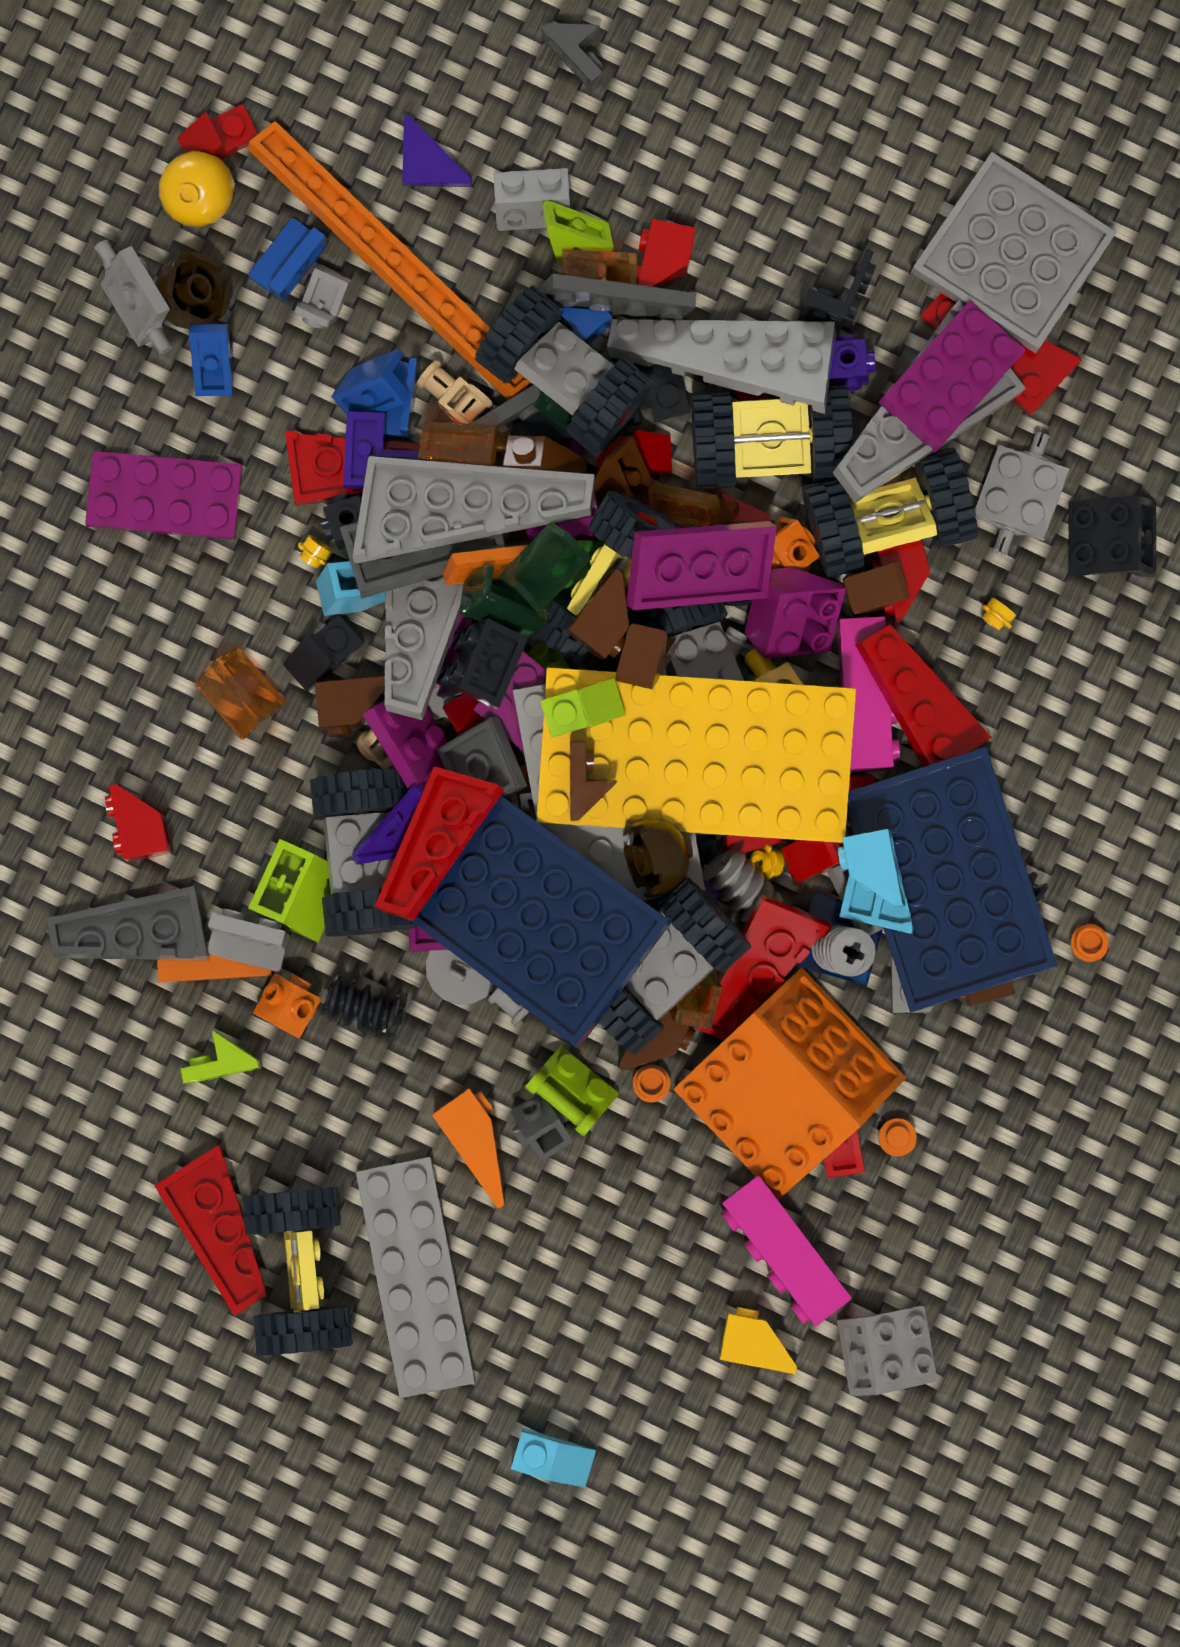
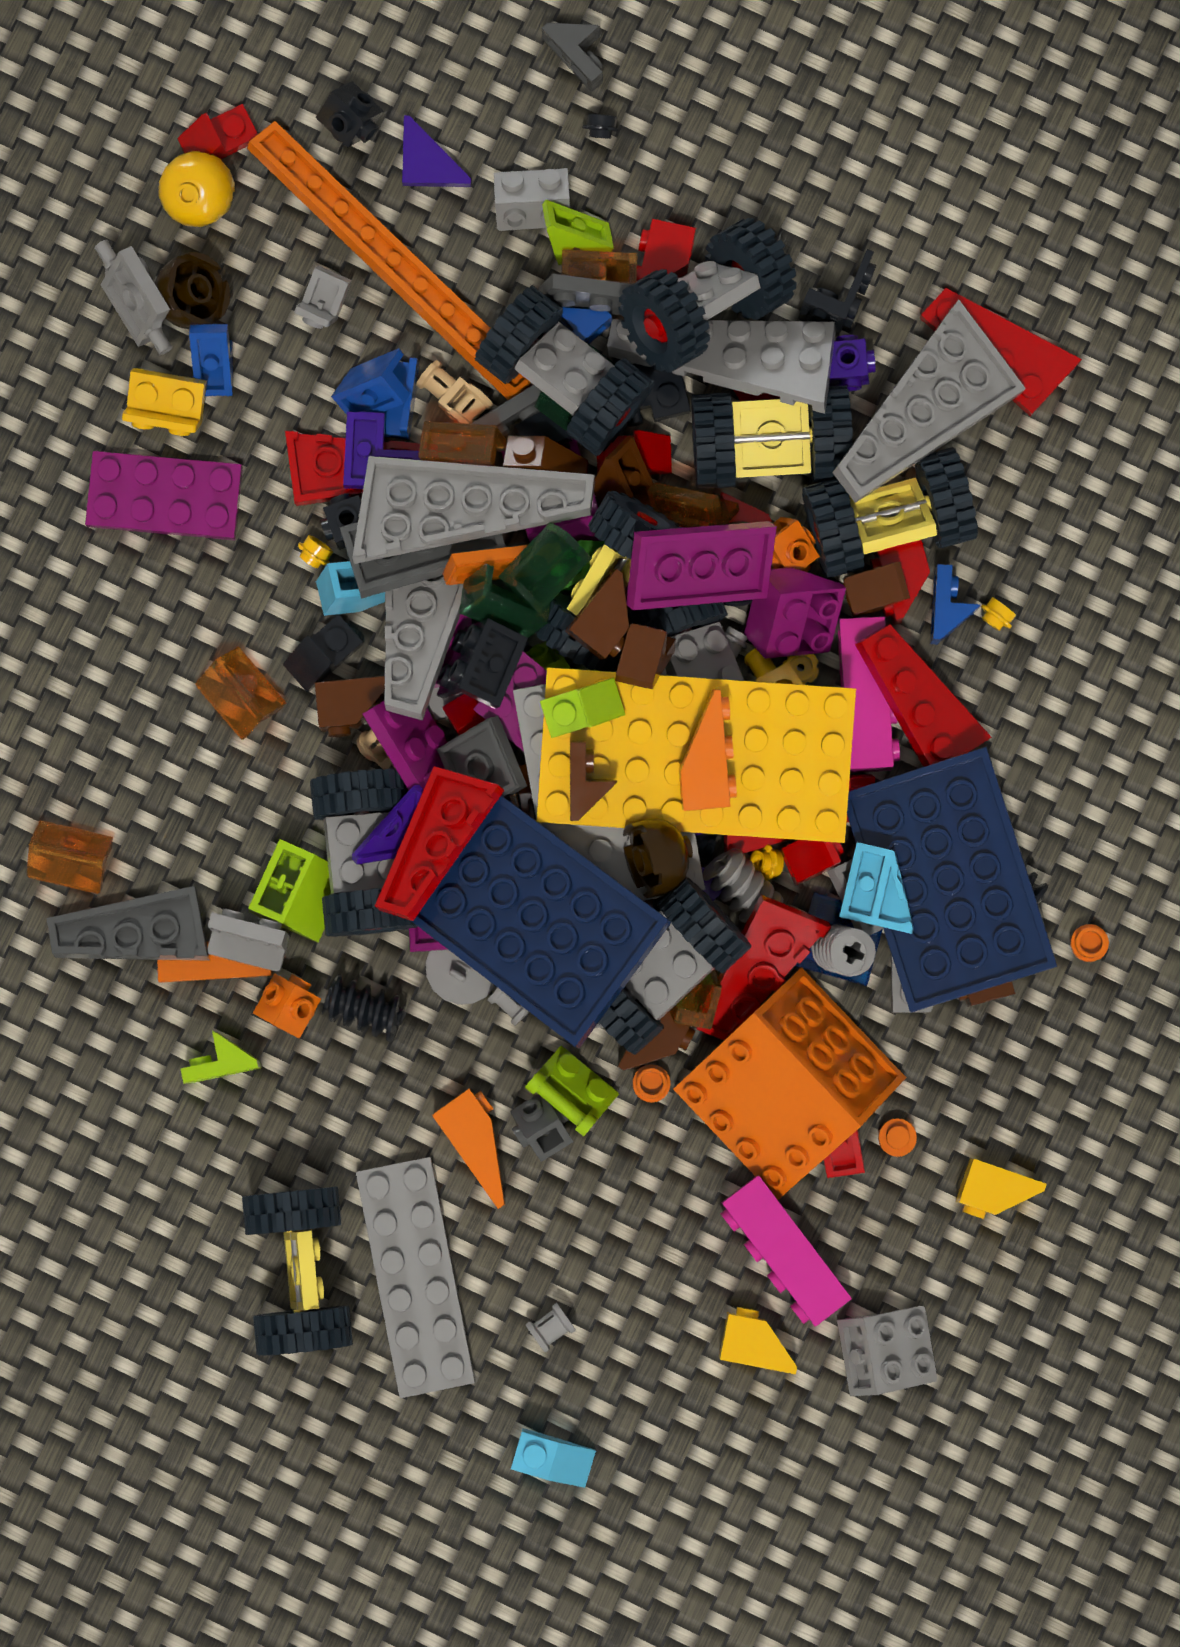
red slope [105,784,173,862] -> none
red wing [154,1145,268,1316] -> none
blue panel [249,218,328,303] -> none
medium azure slope [838,829,906,908] -> none
magenta plate [878,300,1026,453] -> none
light grey plate [911,152,1117,354] -> none
light grey plate [975,431,1070,555] -> none
black bracket [1069,495,1156,577] -> none
none -> clear orange panel [27,820,113,894]
none -> yellow bracket [122,368,207,436]
none -> black brick [316,81,384,148]
none -> light grey bush [526,1303,576,1353]
none -> black plate [582,114,619,139]
none -> black plate [618,218,797,372]
none -> orange slope [679,689,737,811]
none -> yellow plate [782,654,819,685]
none -> blue slope [930,564,980,645]
none -> yellow slope [955,1158,1047,1219]

